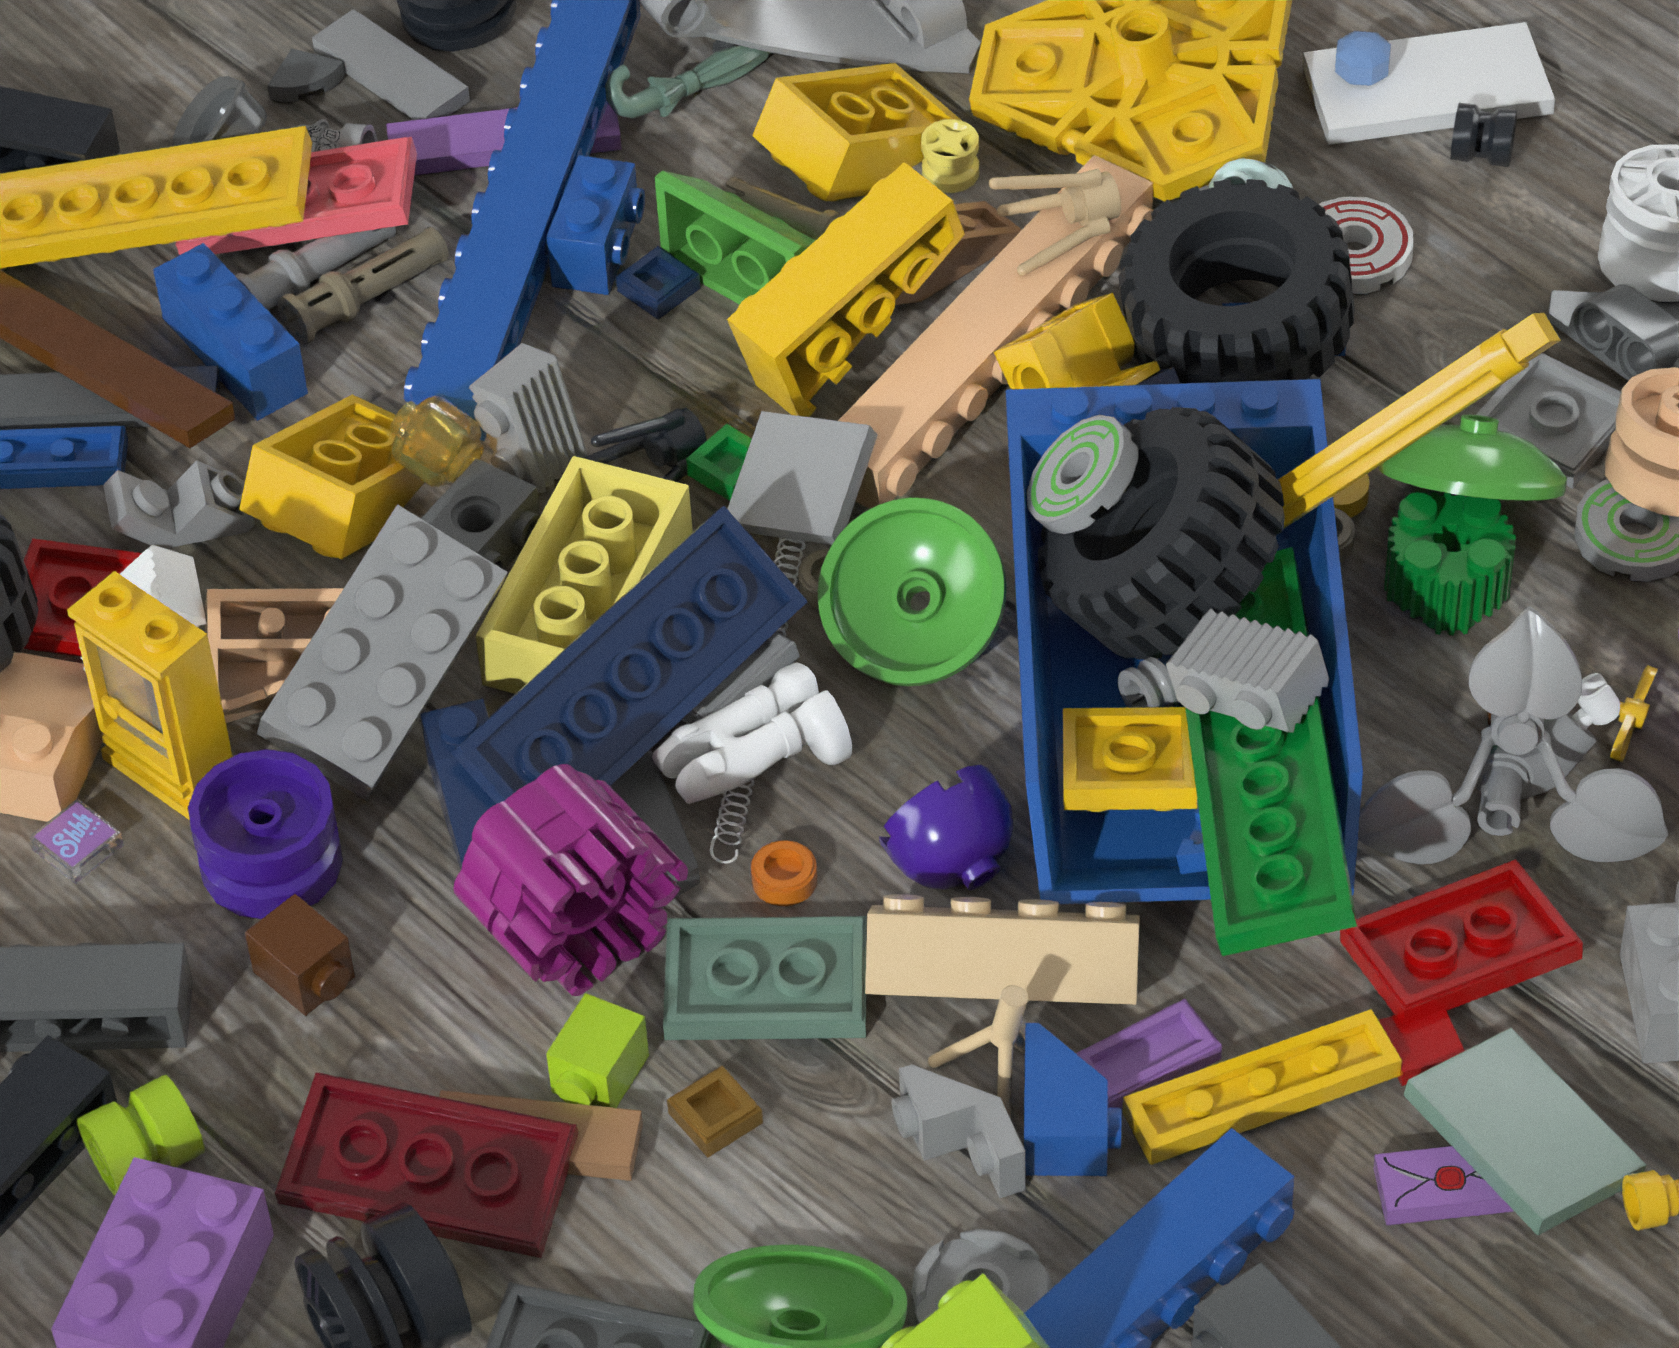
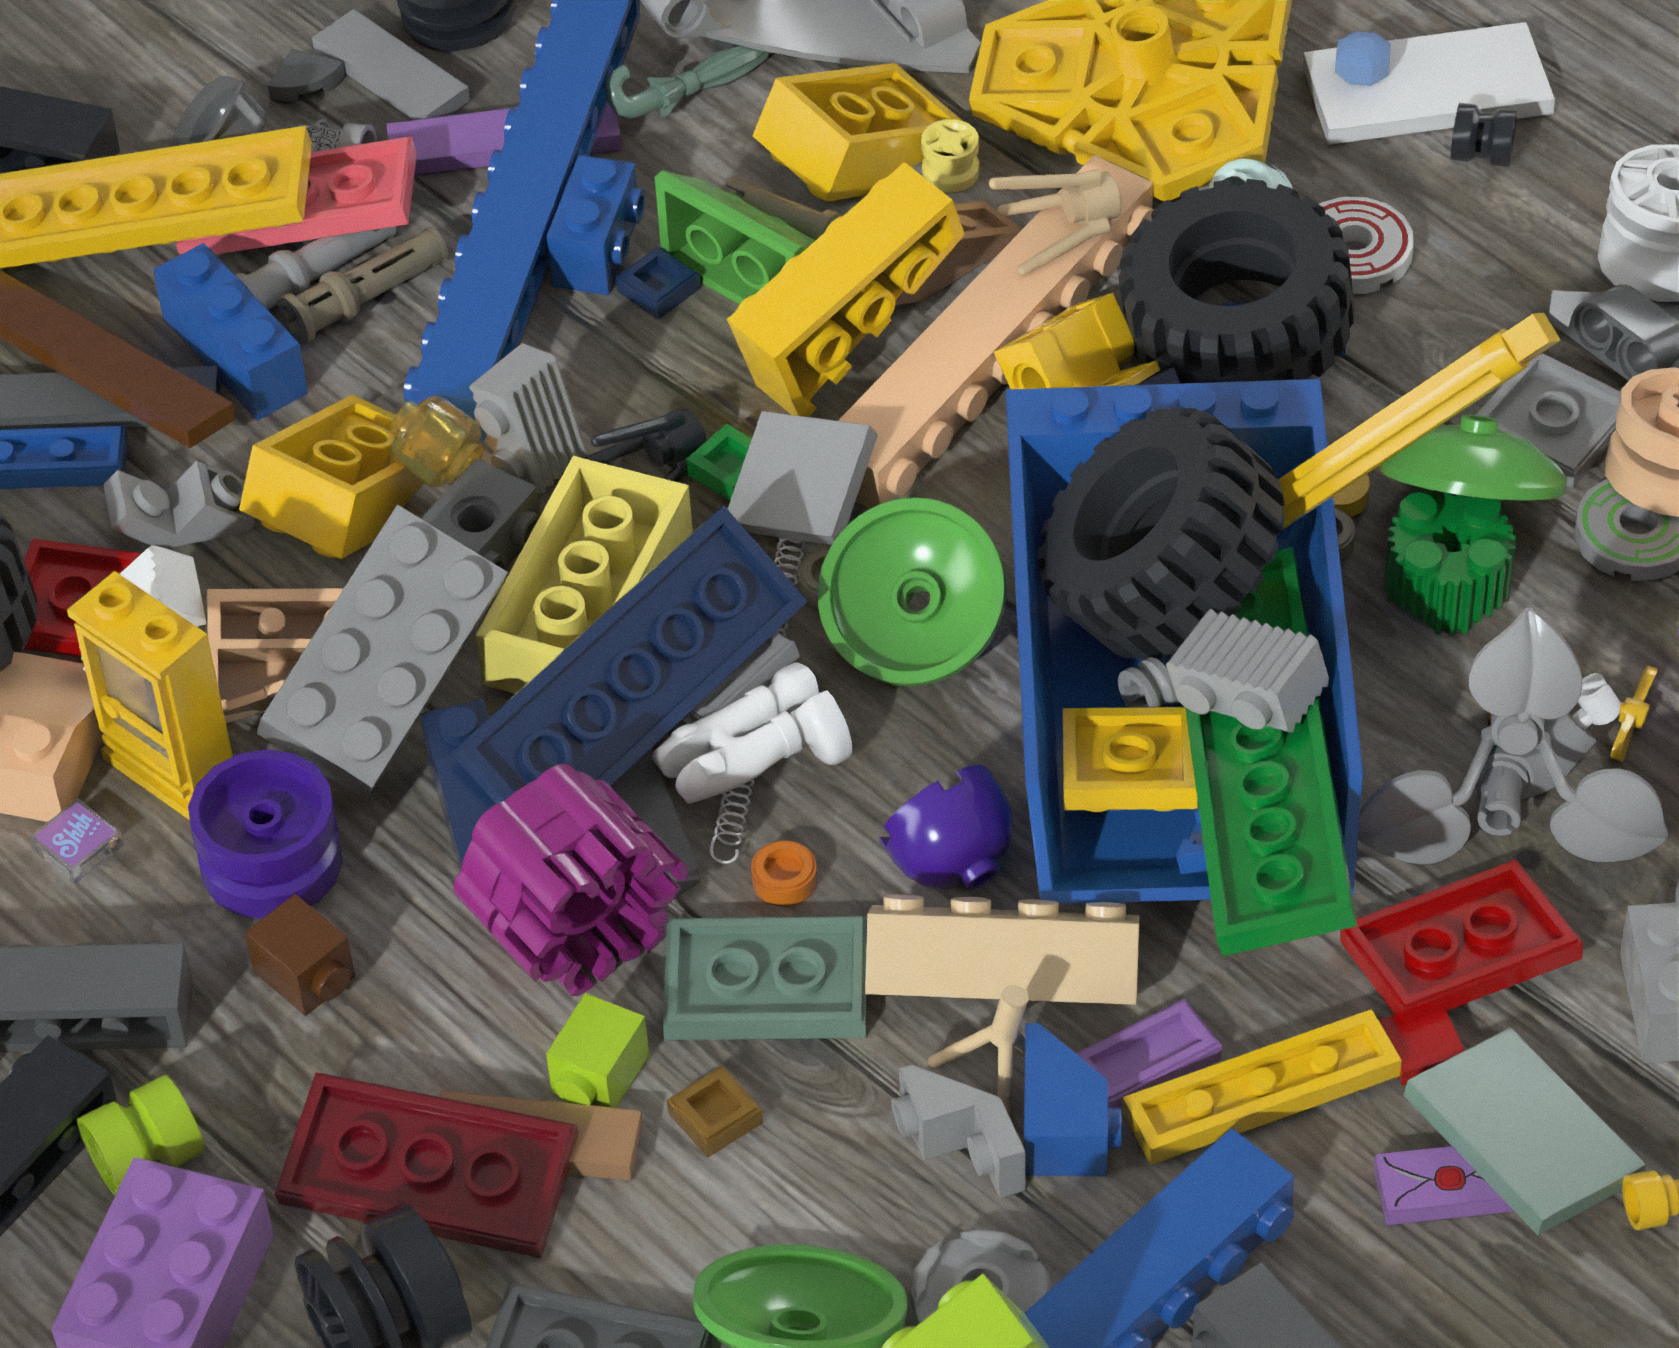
light grey tile [1027,415,1138,534] -> none

